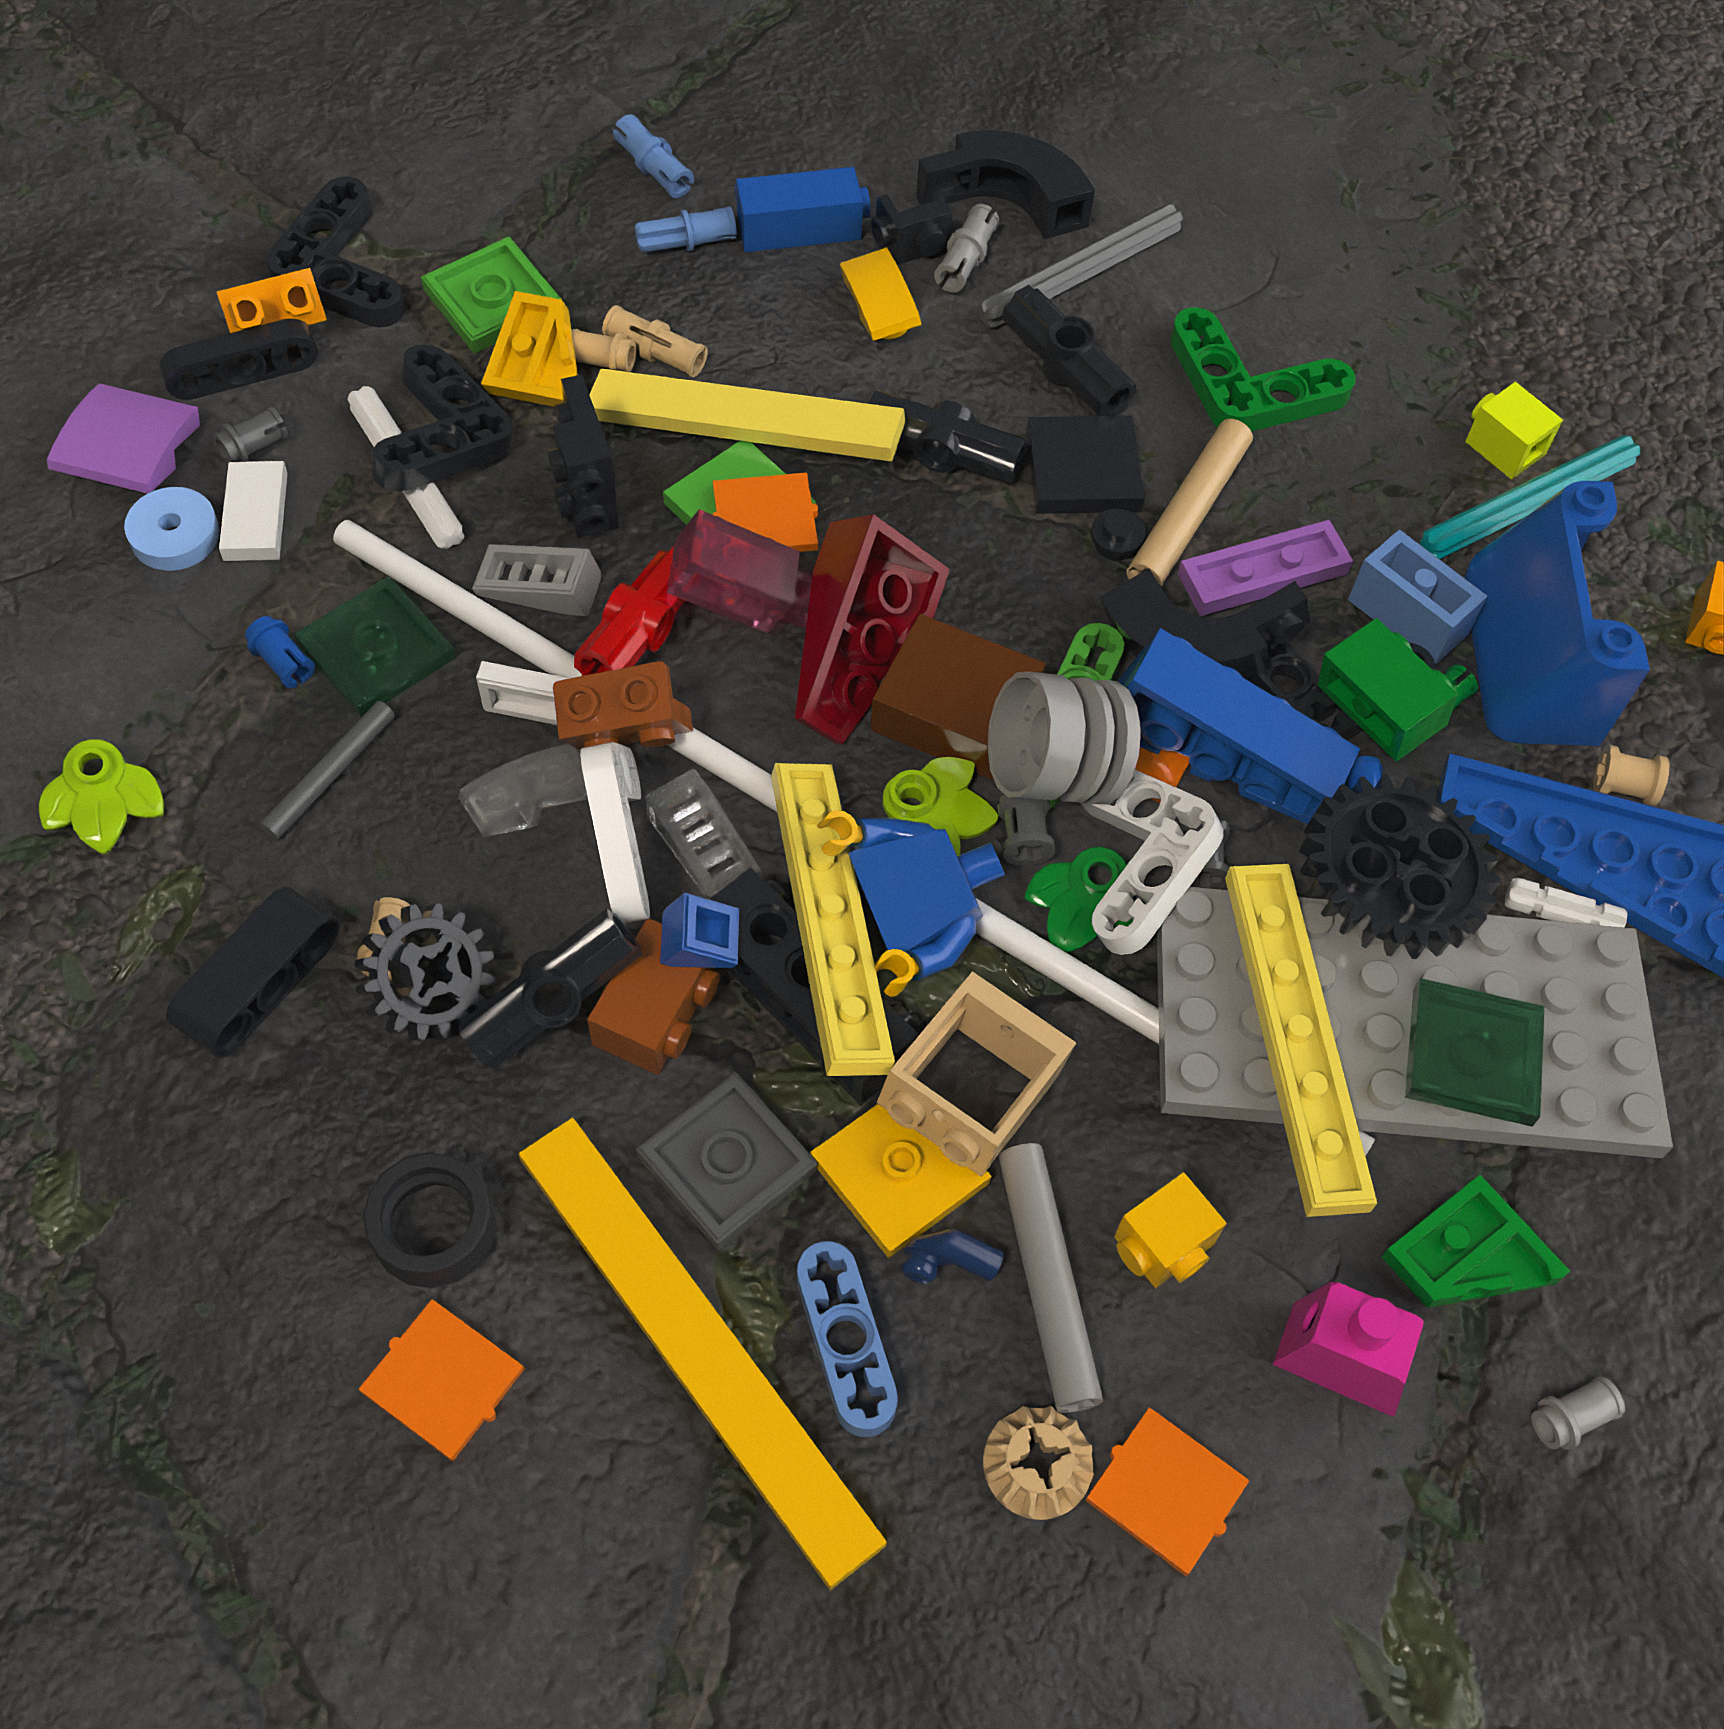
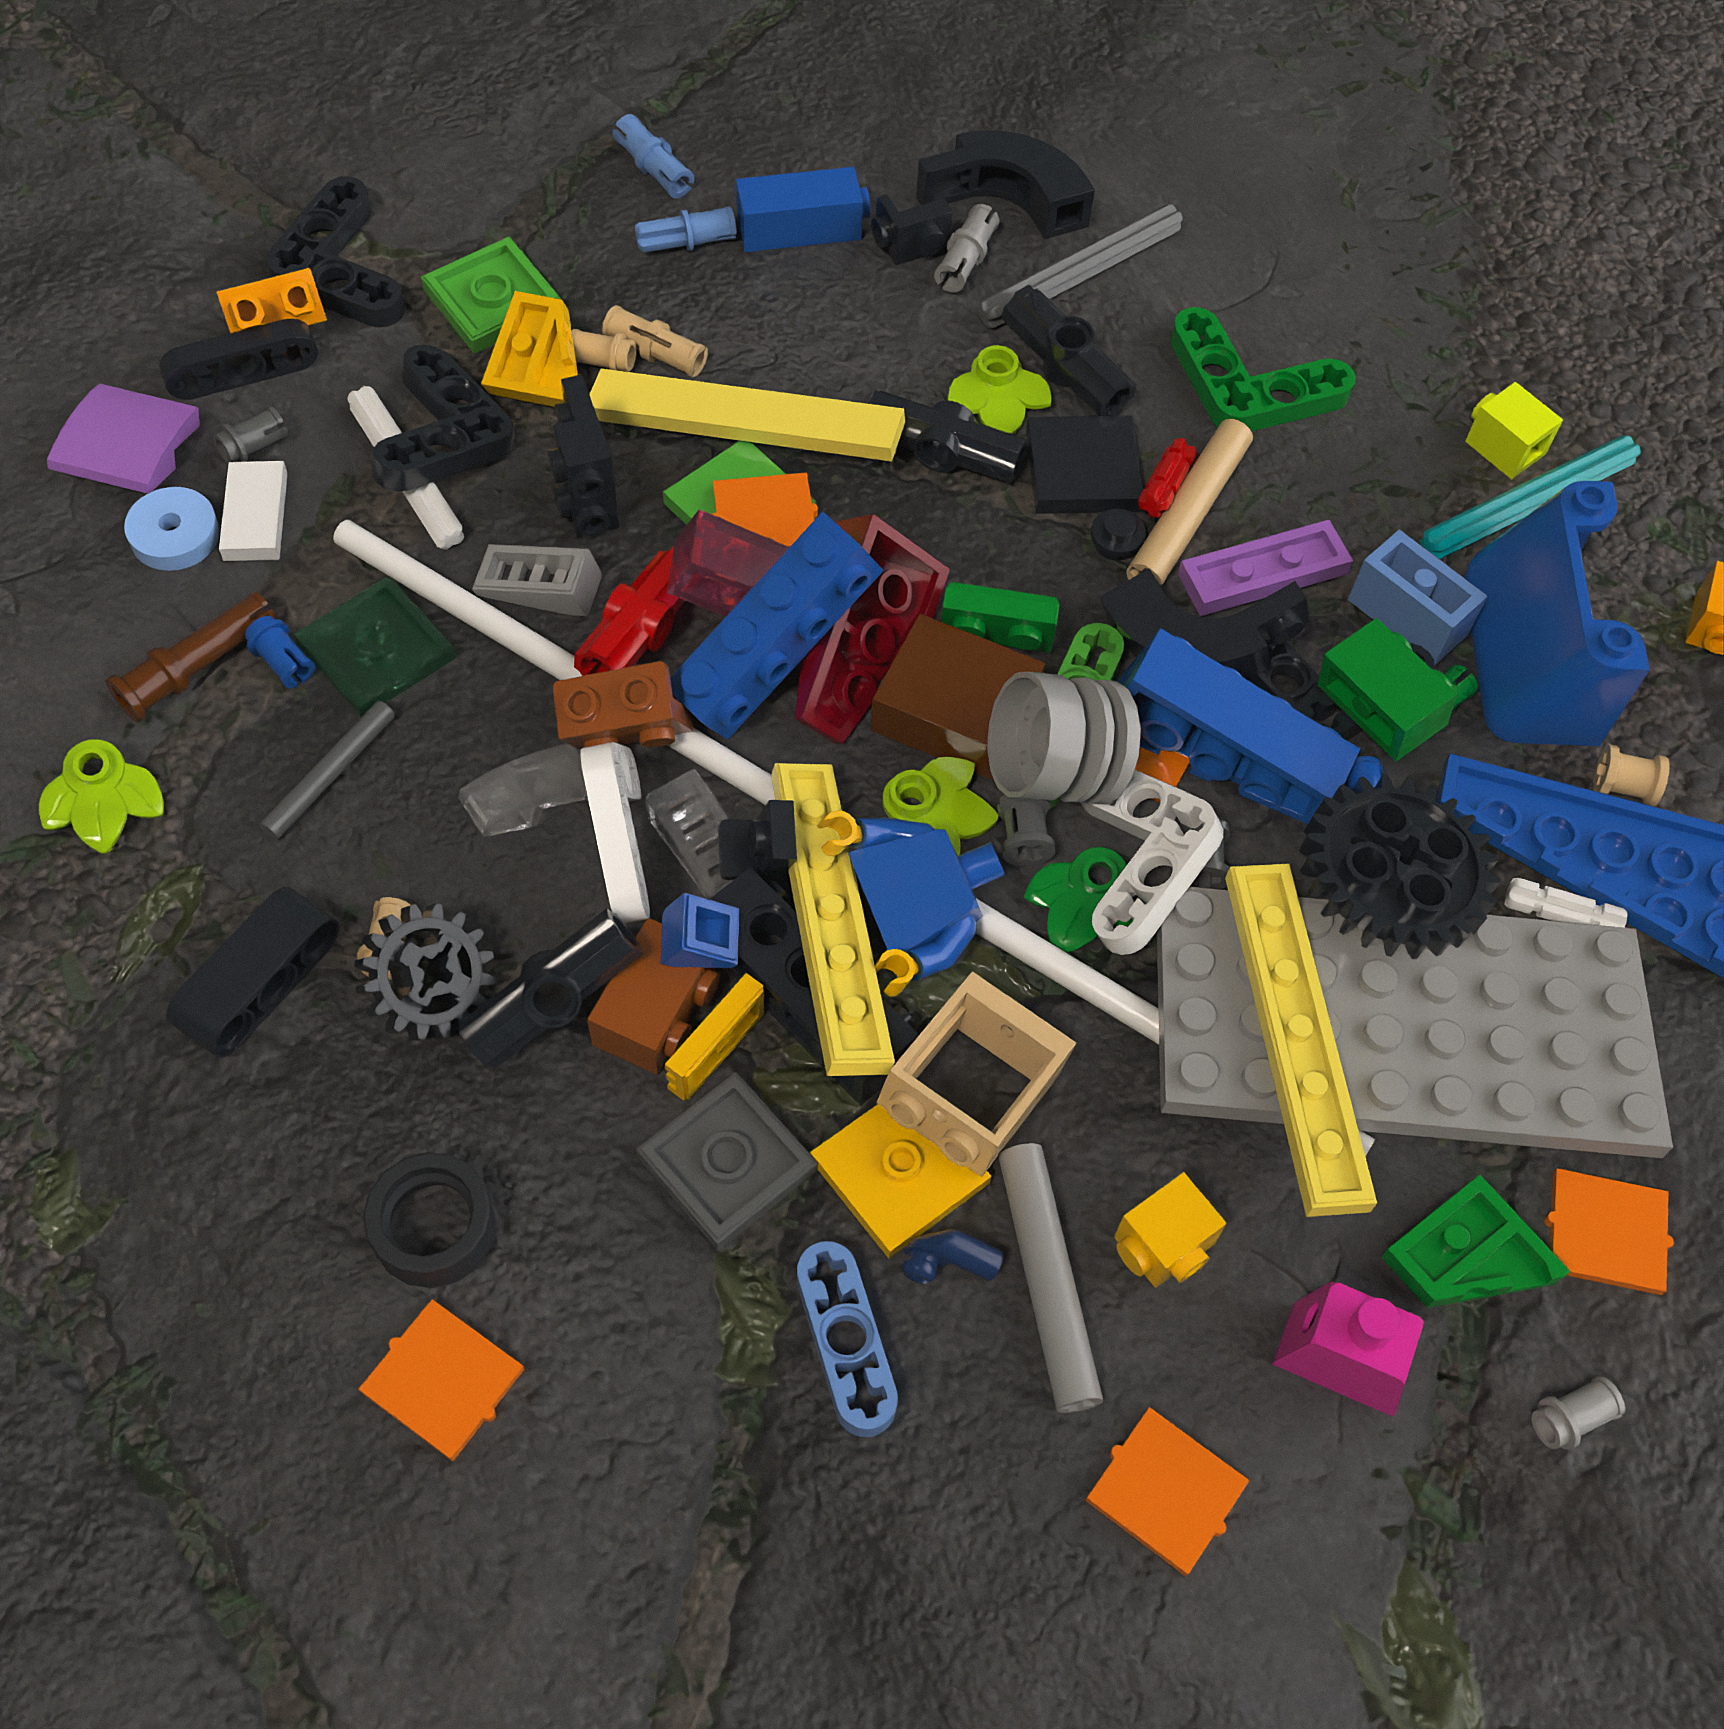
white tile [476,661,570,725] -> none
yellow tile [518,1117,887,1591] -> none
yellow slope [839,247,922,341] -> none
tan gear [983,1406,1094,1520] -> none
clear green tile [1405,978,1545,1127] -> none
none -> reddish brown pin [105,591,276,723]
none -> yellow tile [665,973,764,1102]
none -> blue brick [670,511,884,740]
none -> black bracket [718,800,797,881]
none -> green bracket [941,582,1060,653]
none -> lime plate [948,345,1051,434]
none -> red axle [1138,438,1197,518]
none -> orange piece [1544,1168,1674,1296]

